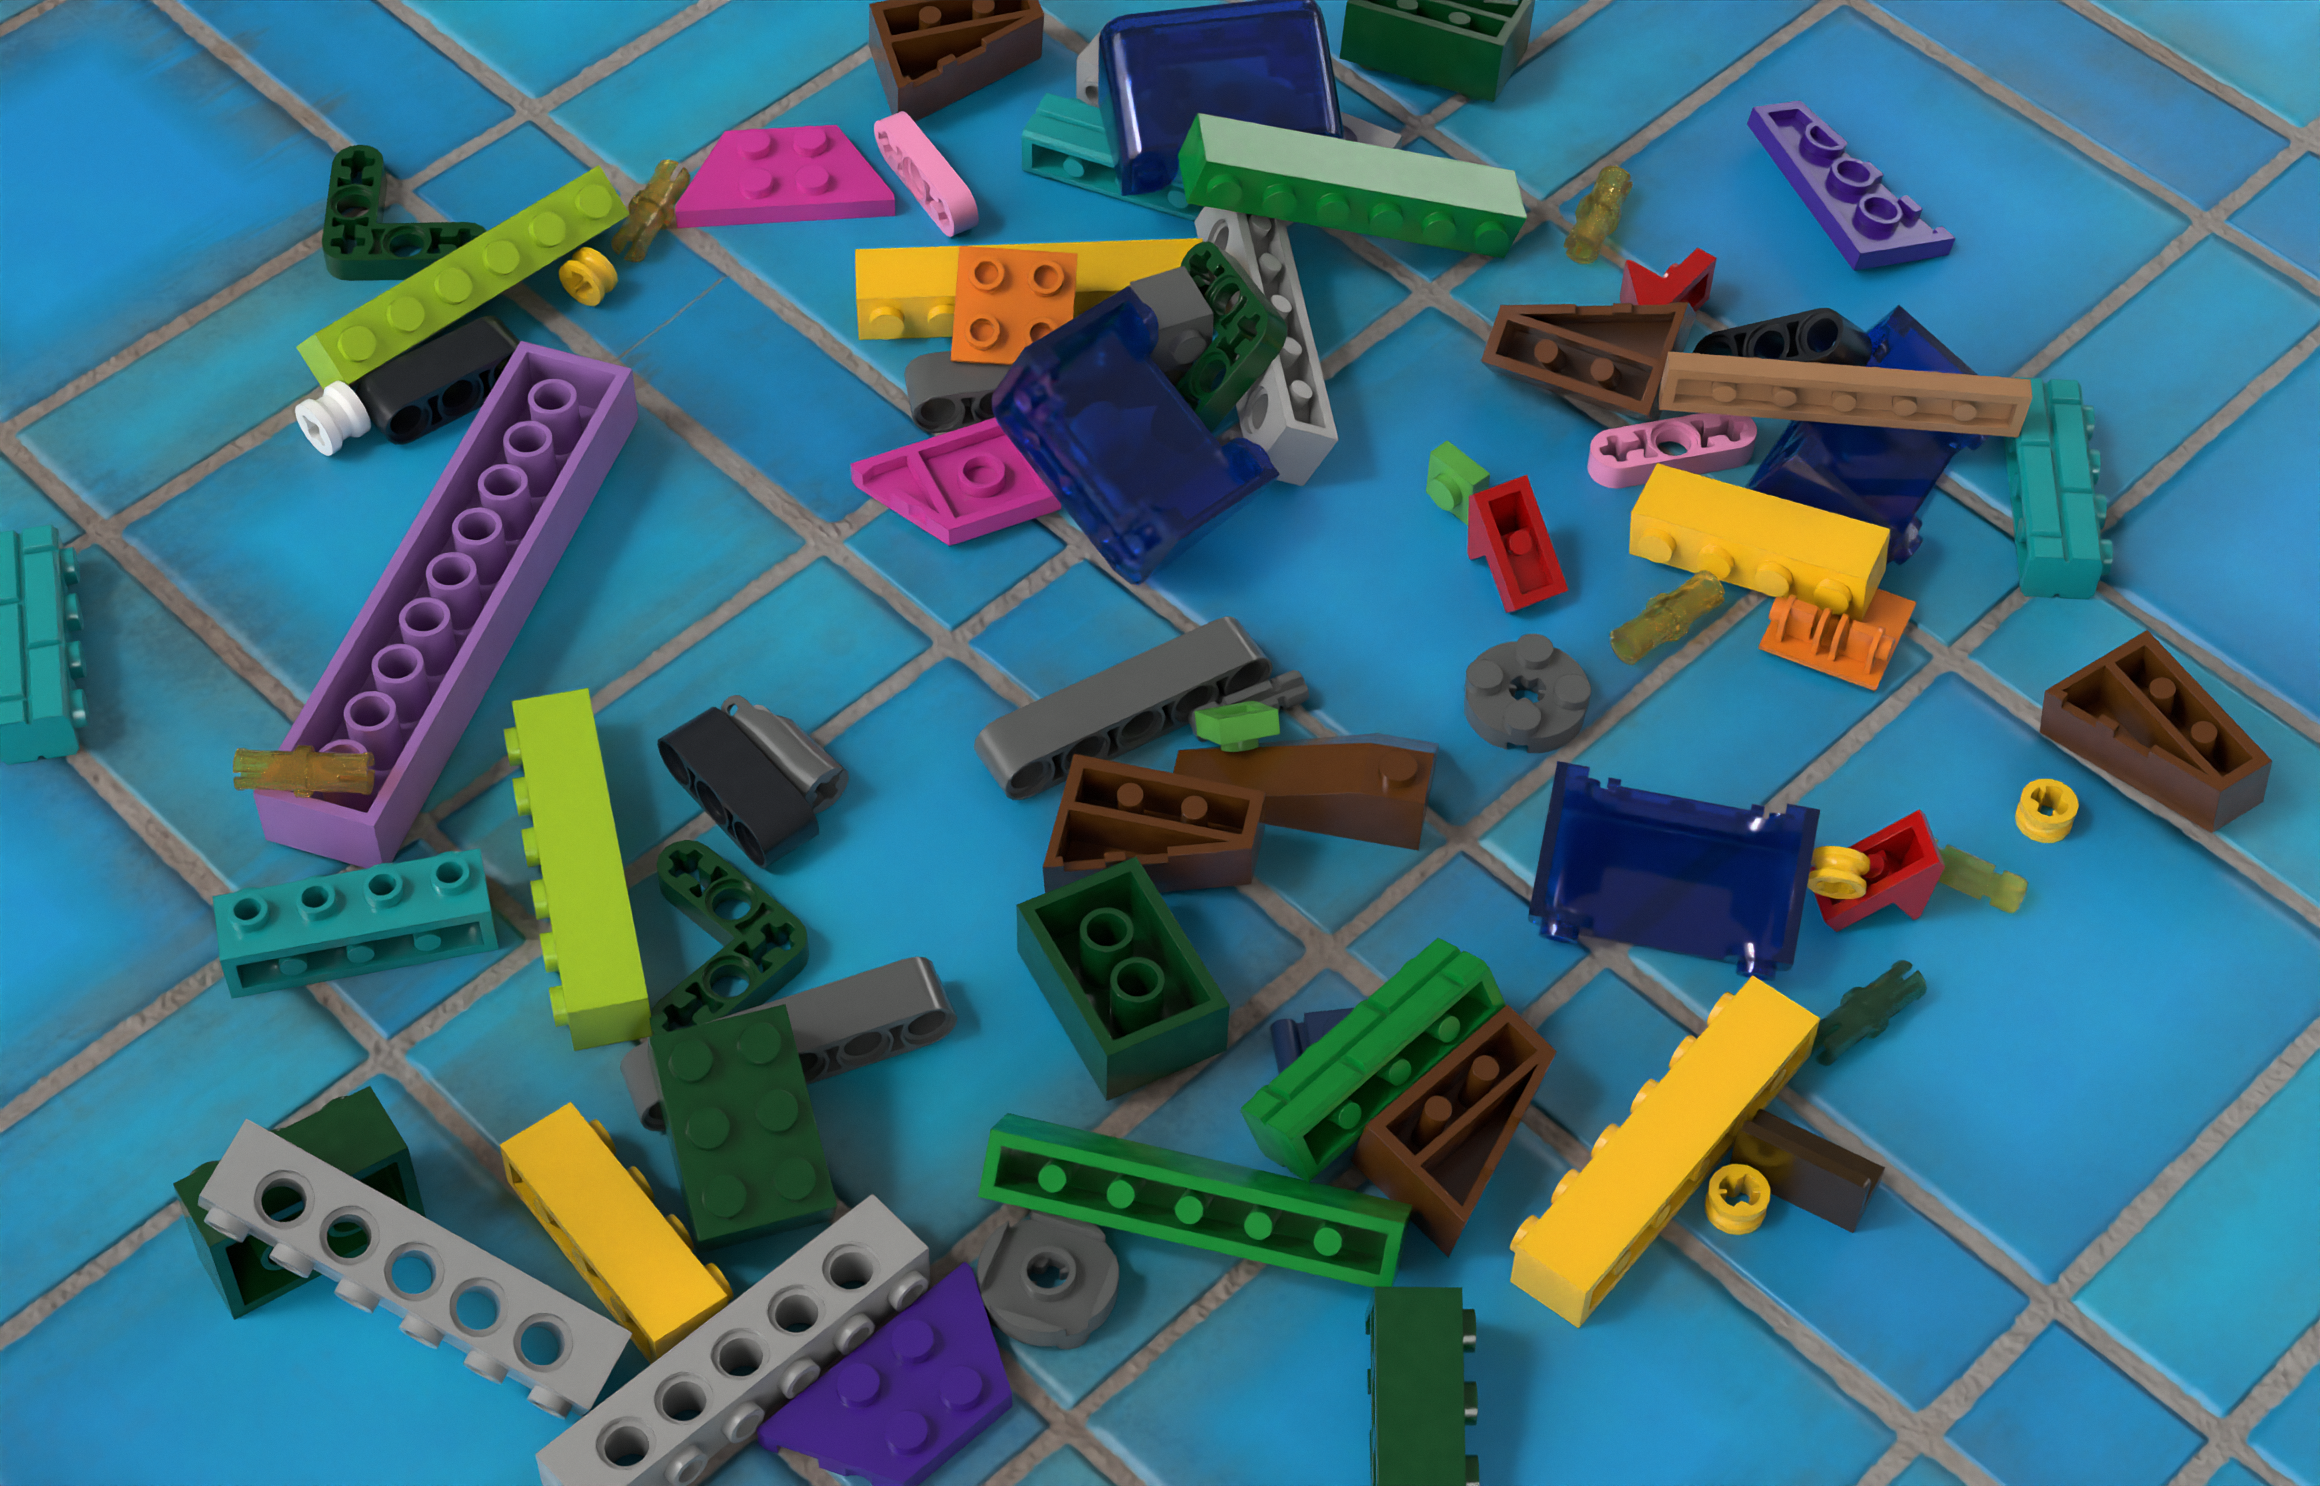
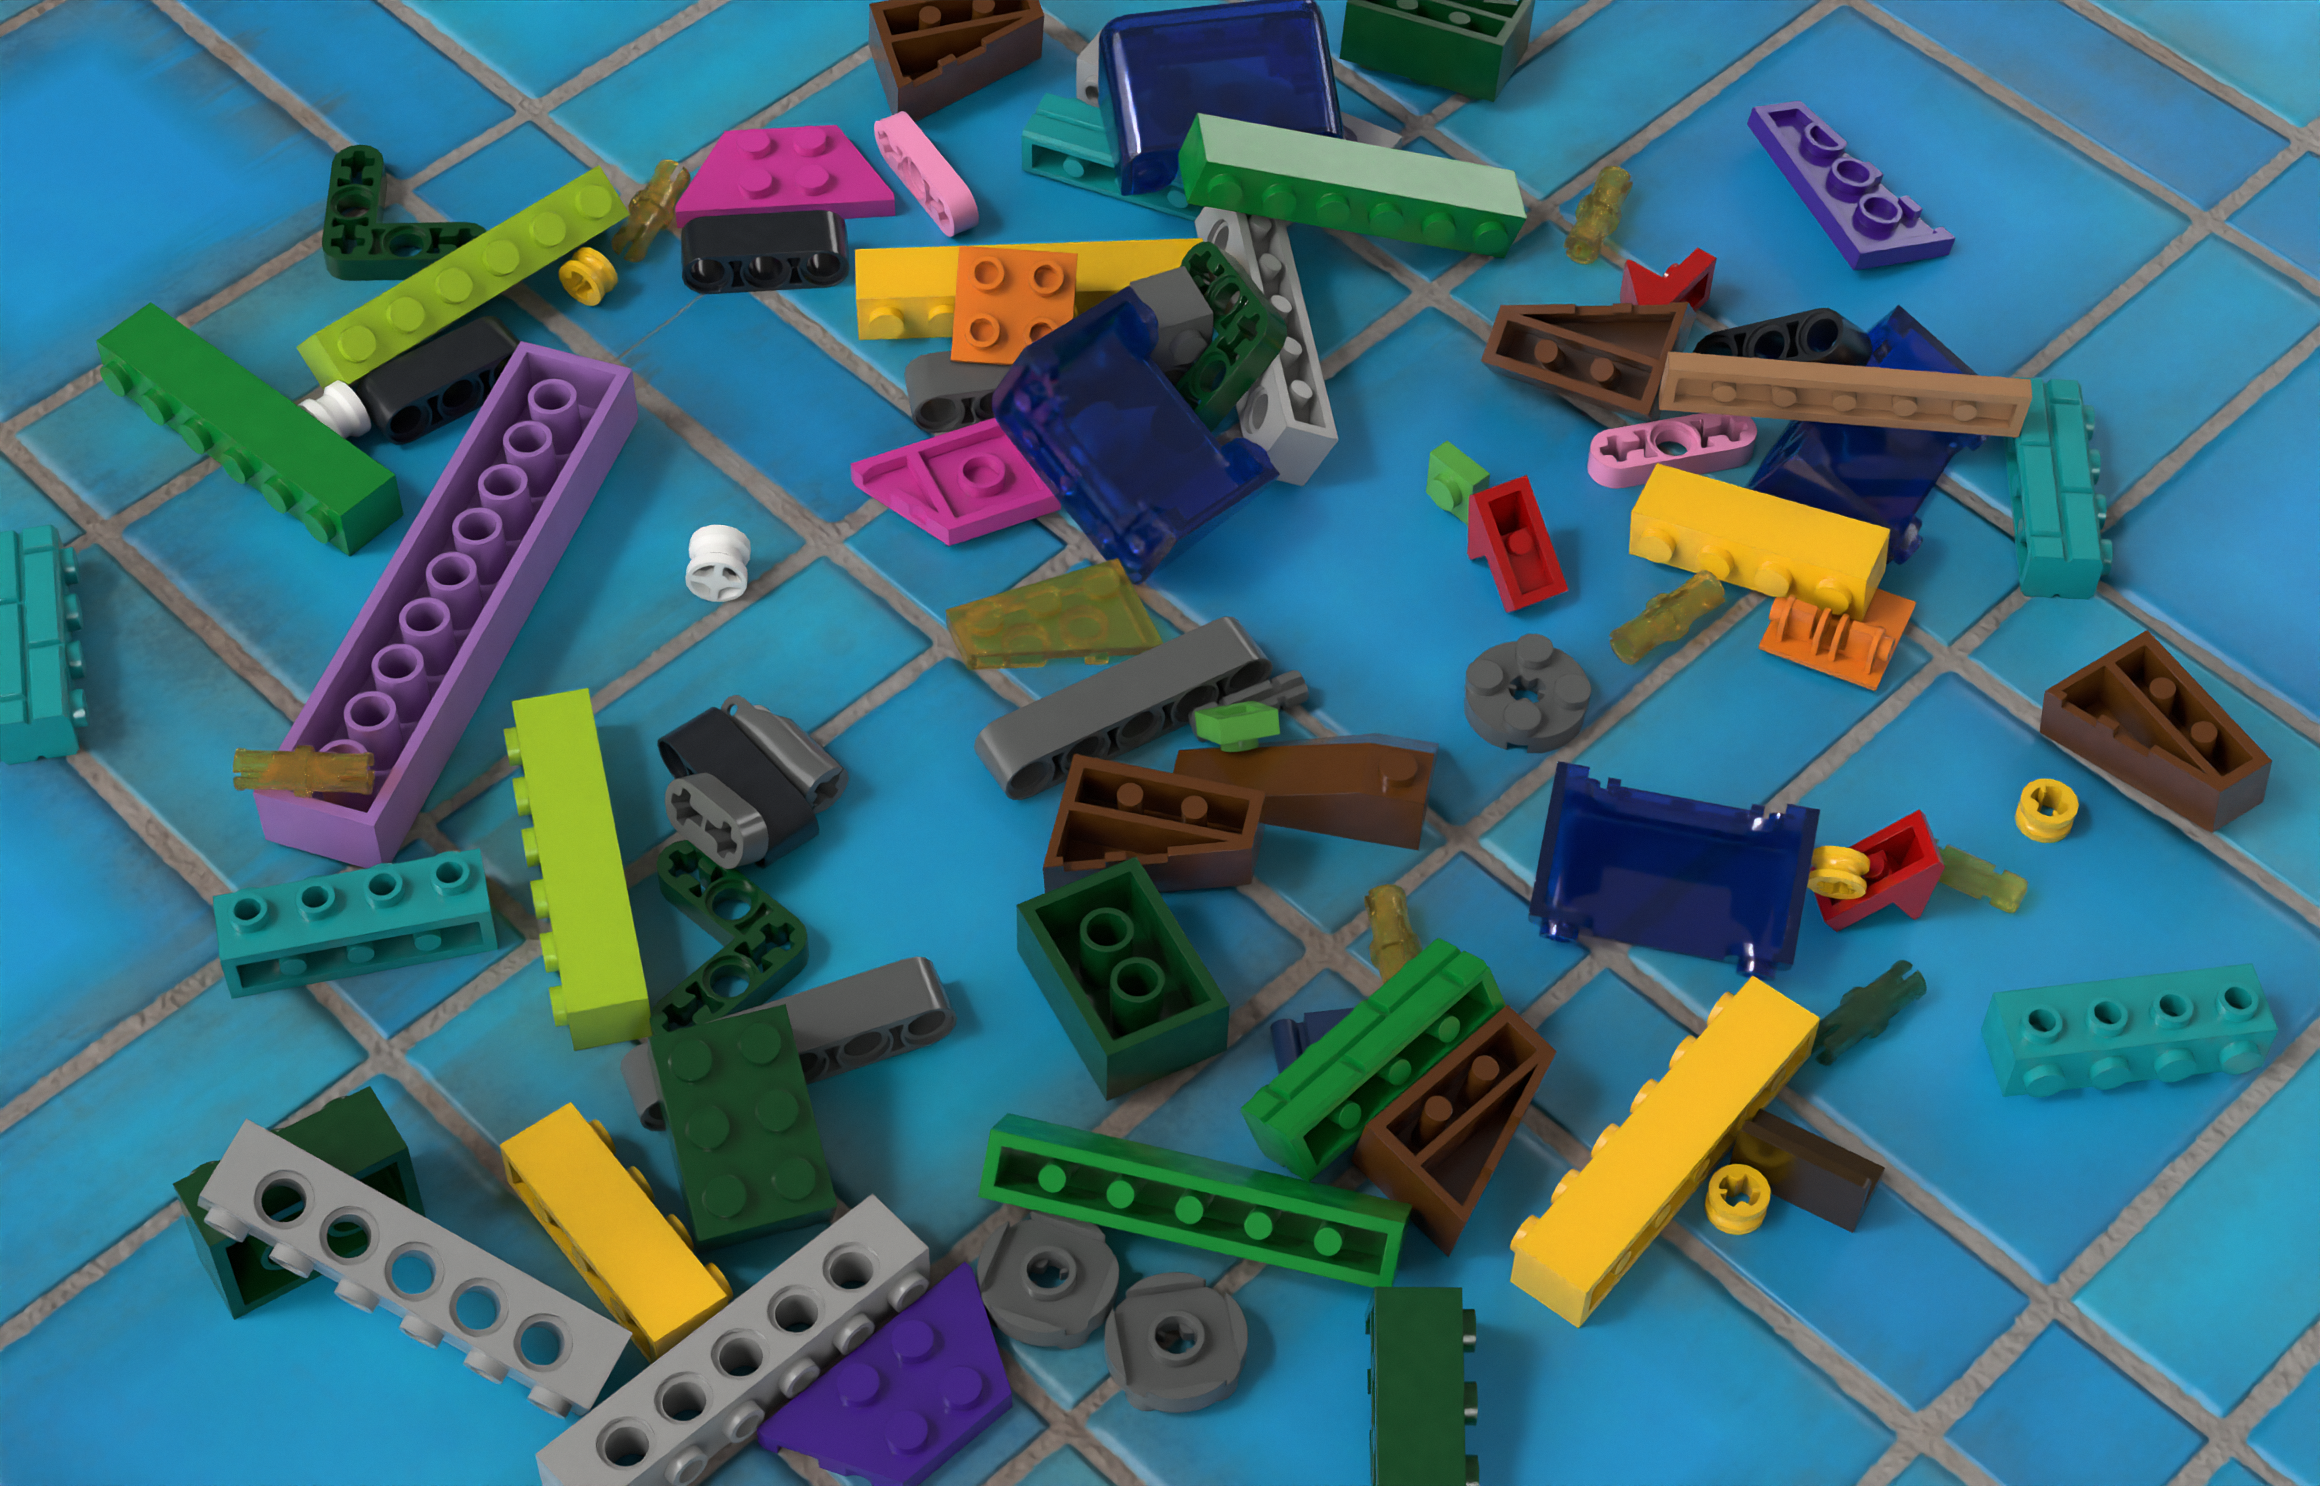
none -> green brick [96,302,404,557]
none -> dark grey beam [665,772,769,869]
none -> black beam [681,210,850,294]
none -> white wheel [685,525,751,602]
none -> clear yellow wing [946,558,1163,670]
none -> dark grey plate [1104,1272,1248,1413]
none -> clear yellow pin [1364,884,1423,984]
none -> teal brick [1981,963,2278,1097]

